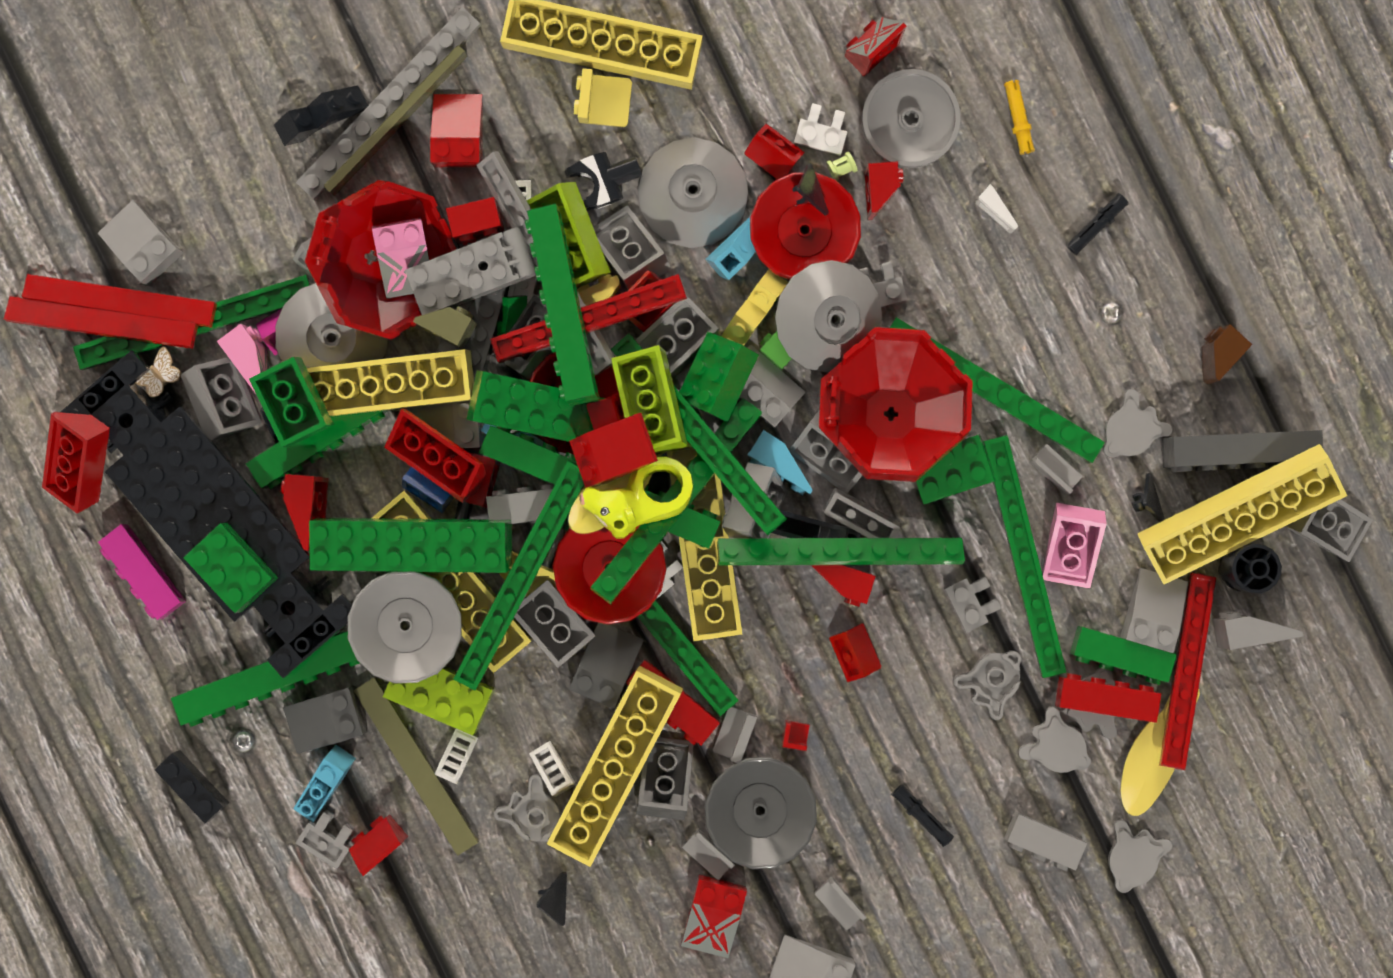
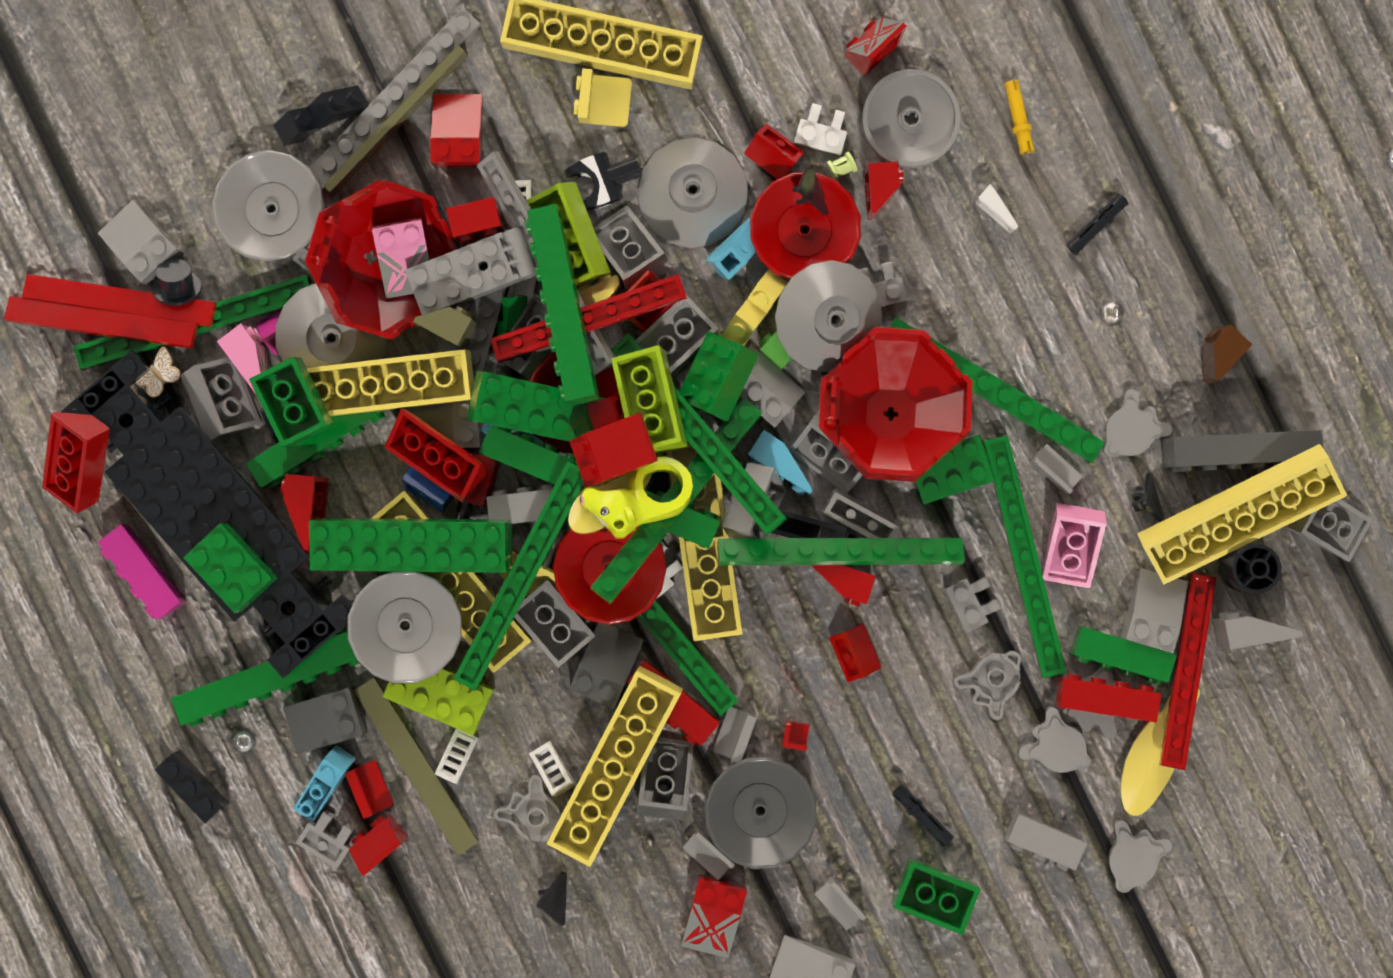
none -> black piece [152,259,202,306]
none -> light grey dish [212,150,324,262]
none -> red panel [345,760,394,819]
none -> green brick [891,857,981,935]

